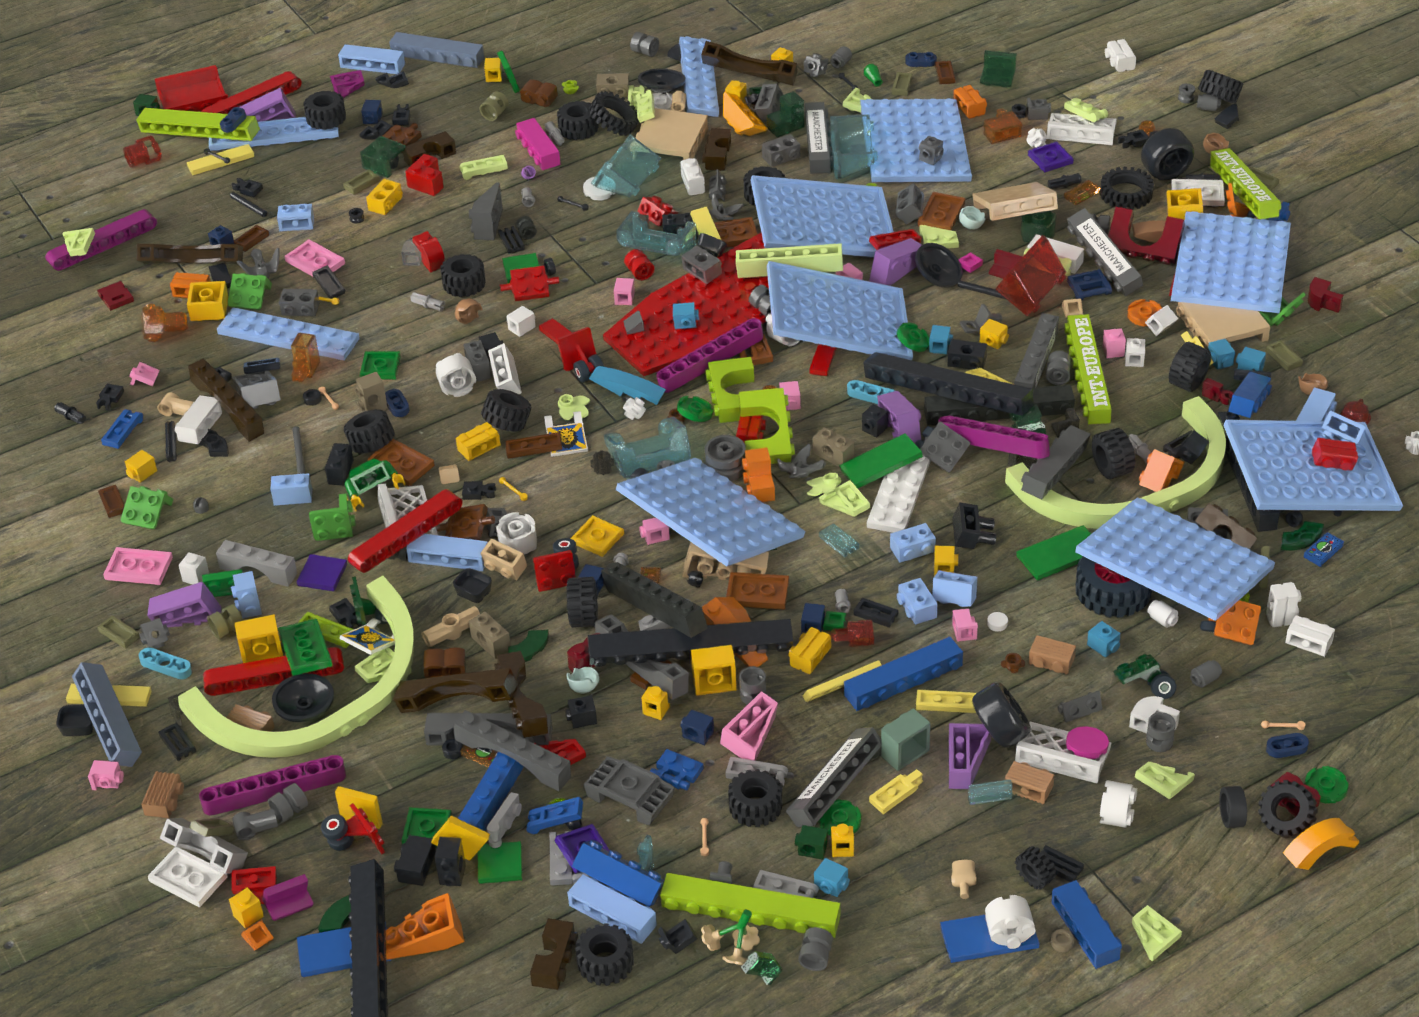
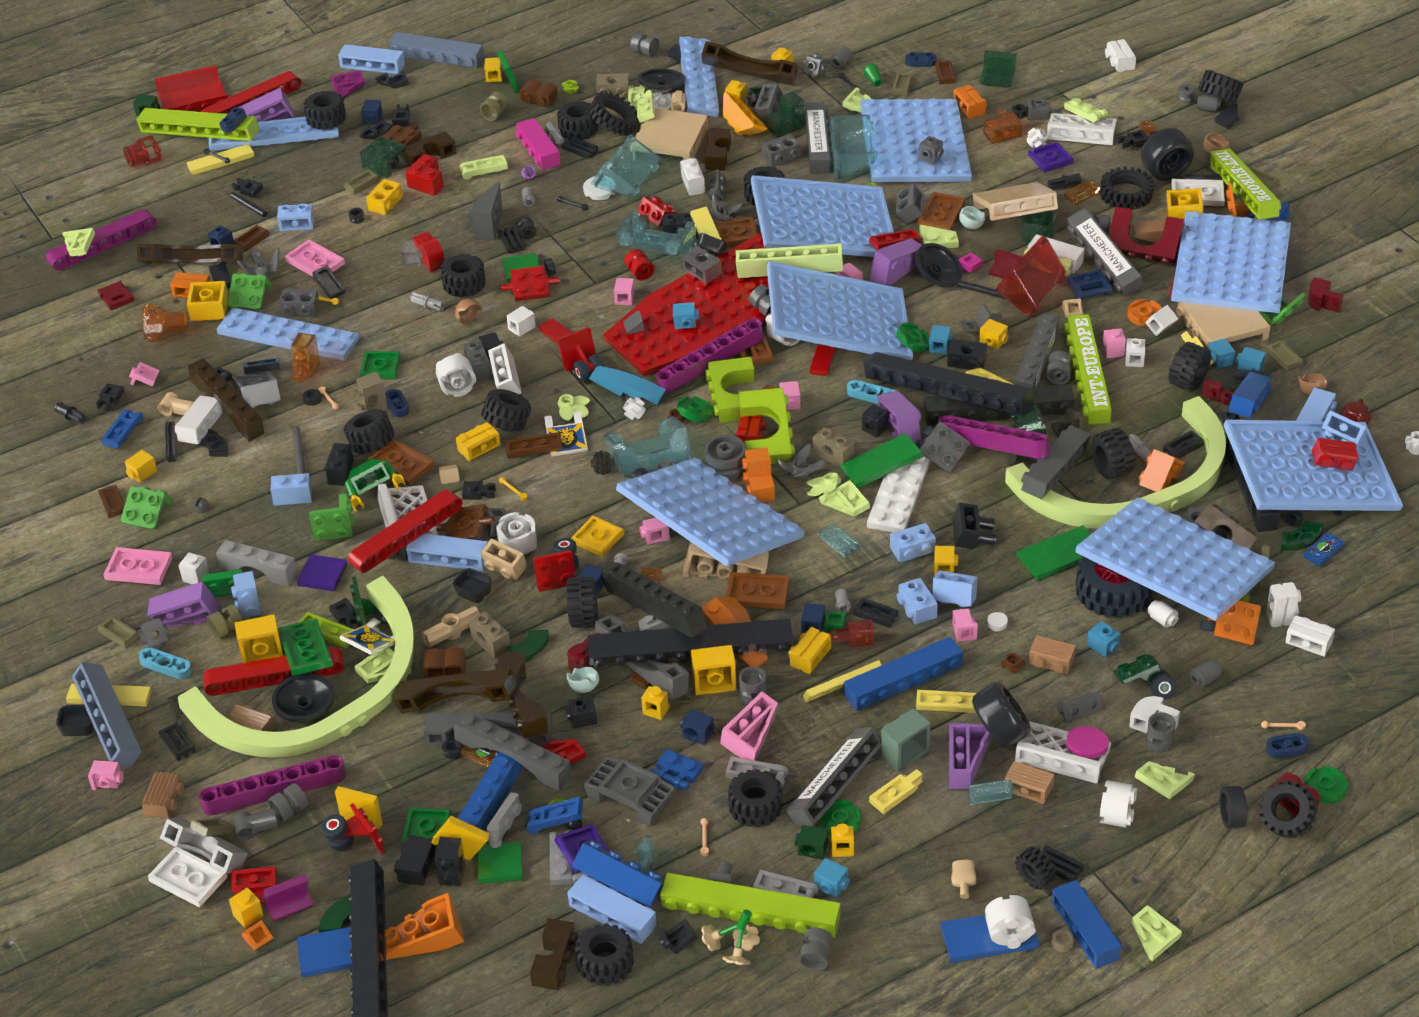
black hinge [687,571,703,587] -> none
clear green bracket [741,951,783,985] -> none
black brick [1176,430,1209,464] -> none
light orange arch [1283,818,1360,870] -> none
none -> black tile [562,136,598,159]

